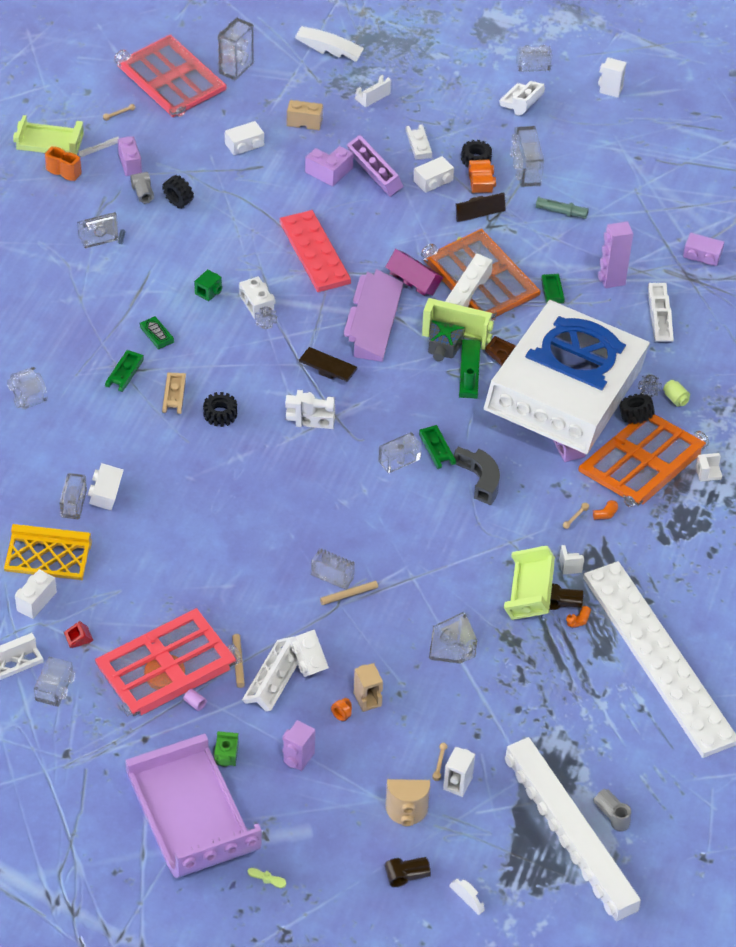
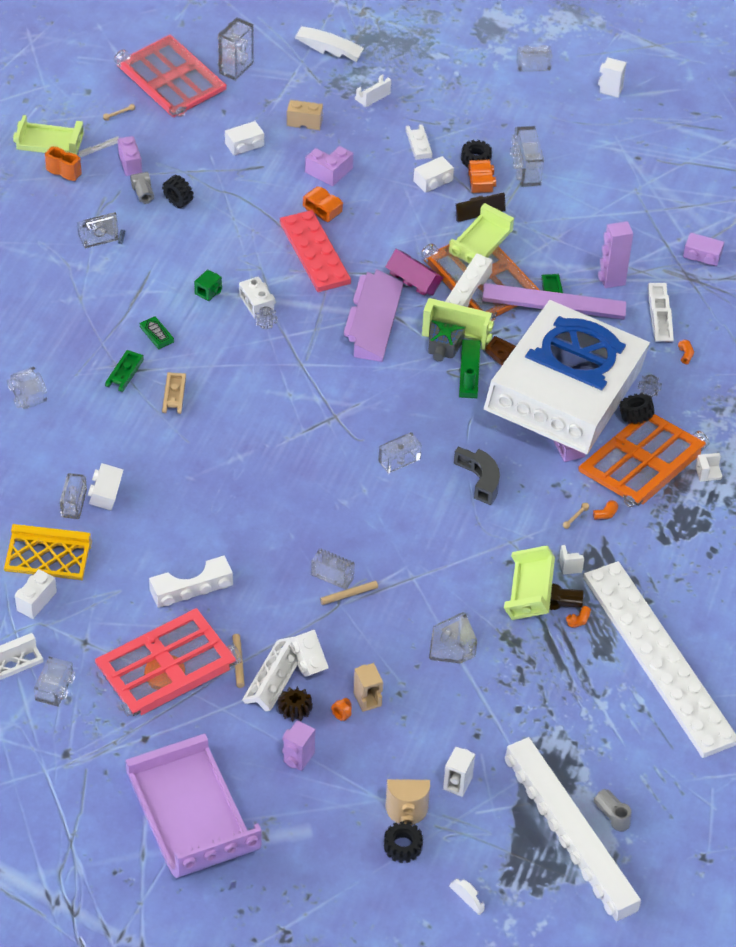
red slope [64,621,93,648] -> none
lavender hinge [183,689,207,711] -> none
black tyre [203,392,237,427] -> none
bright green brick [214,731,239,766] -> none
yellowish green piece [248,868,286,888] -> none
white hips [285,390,335,429] -> none
dark brown piece [299,347,357,382] -> none
lavender brick [347,135,403,197] -> none
dark brown piece [384,857,431,887] -> none
green hinge [419,425,456,469] -> none
tan hinge [433,743,447,781] -> none
white brick [499,81,545,115] -> none
sand green pin [536,197,589,219] -> none
yellowish green brick [663,380,690,407] -> none
none -> white arch [149,556,233,608]
none -> dark brown gear [278,686,313,722]
none -> orange brick [303,186,343,222]
none -> black tyre [384,821,423,863]
none -> yellowish green panel [449,203,514,264]
none -> lavender tile [482,283,626,320]
none -> orange arm [678,339,694,364]

